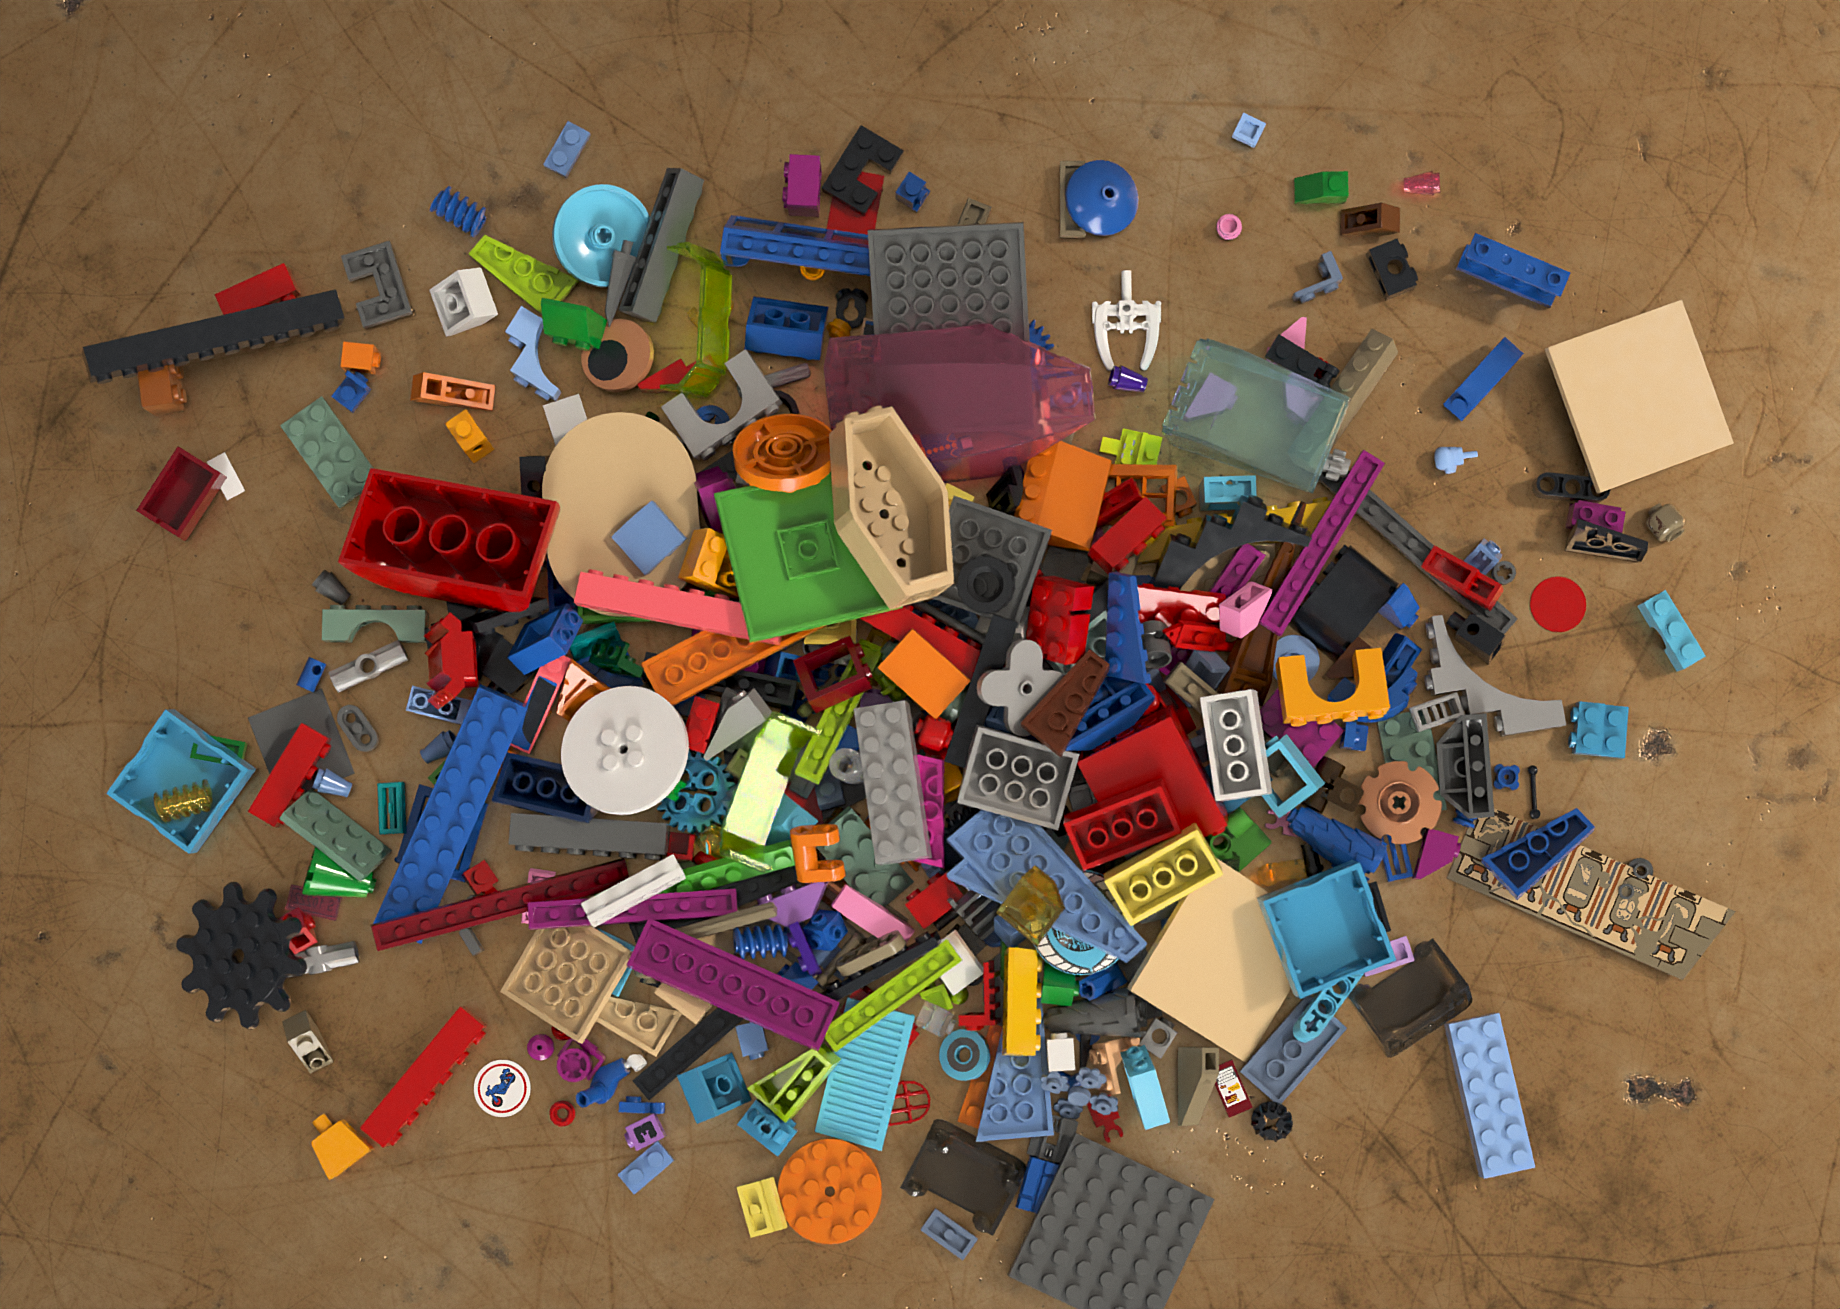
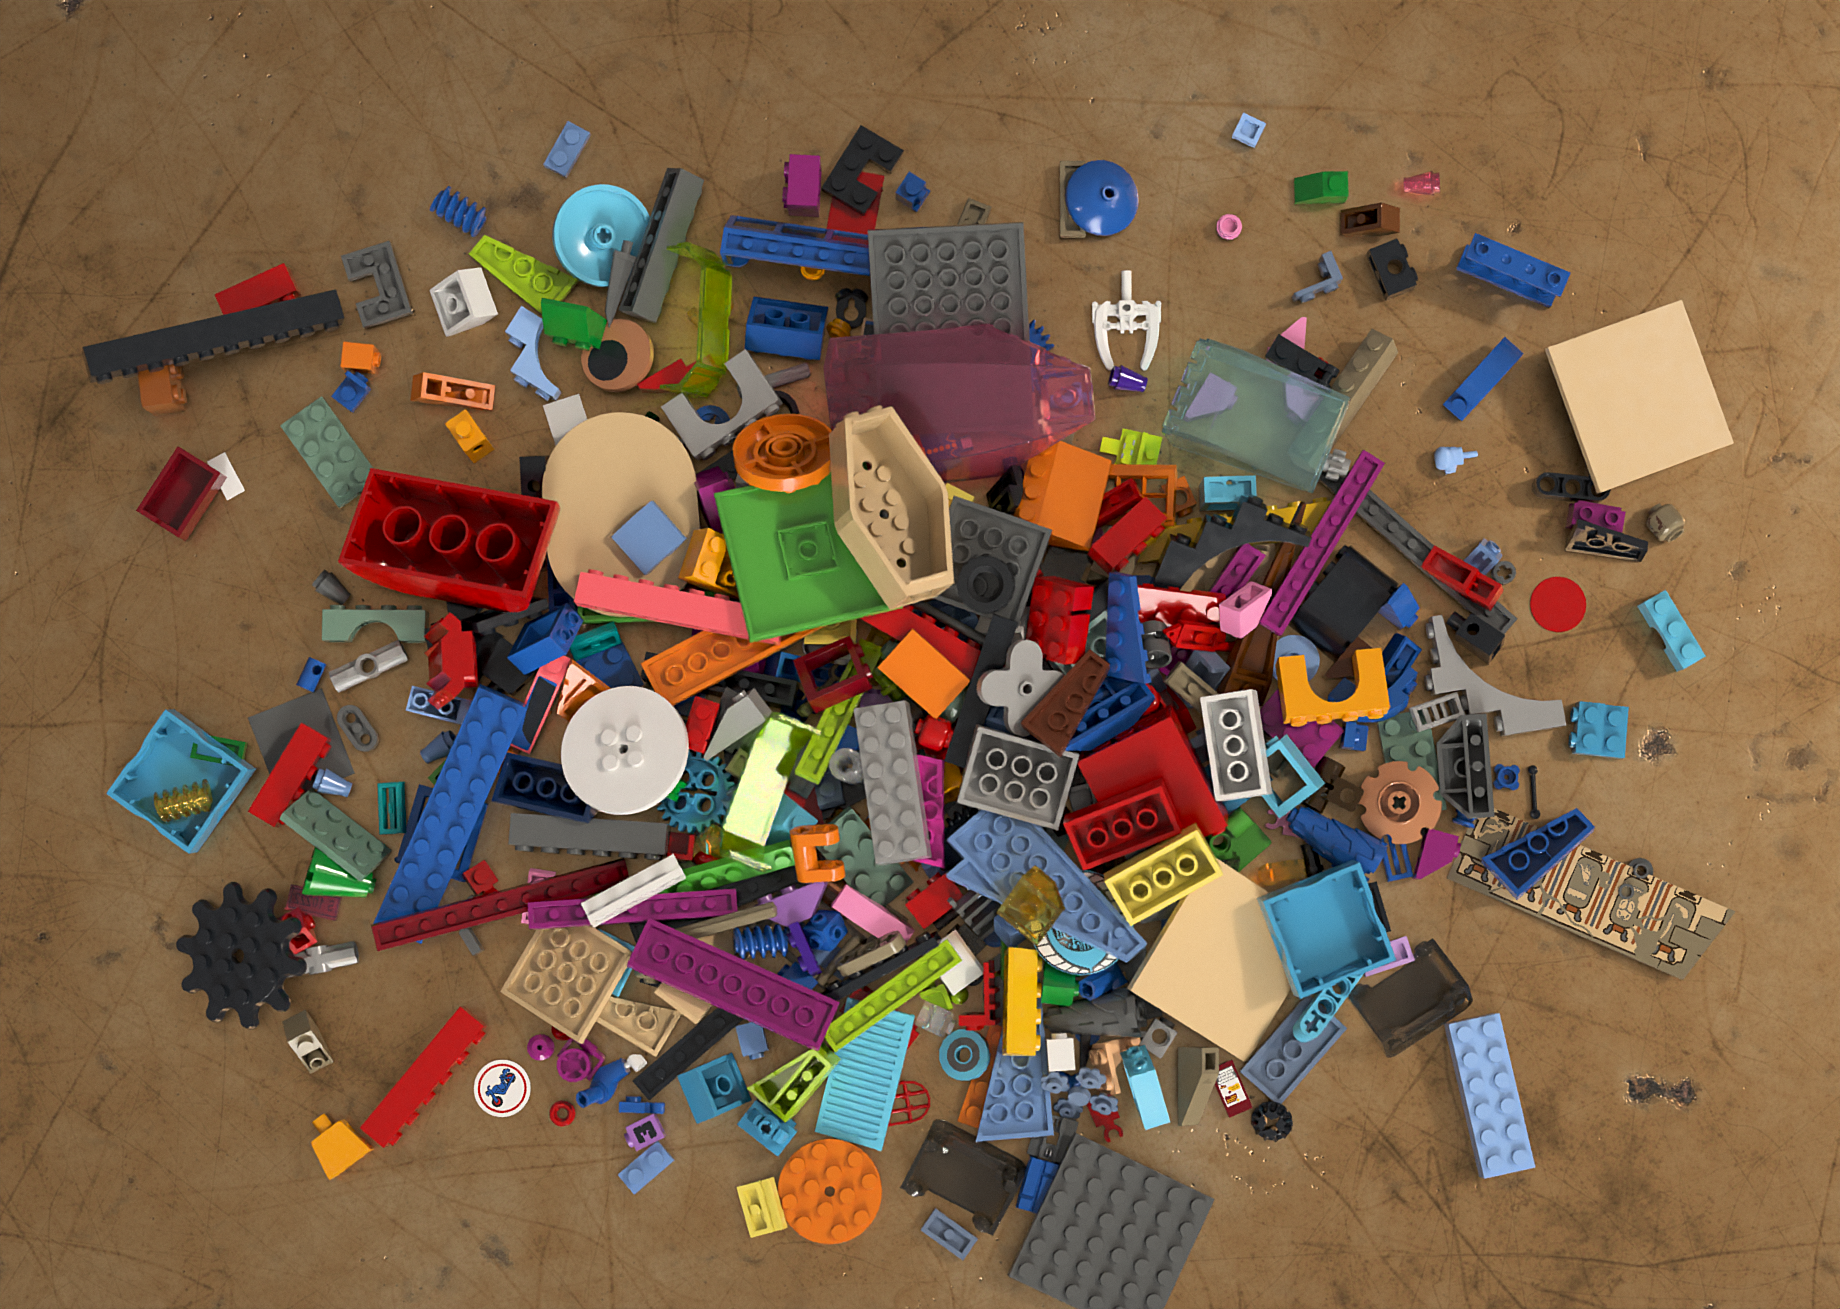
dark green bracket [588,638,644,678] -> none

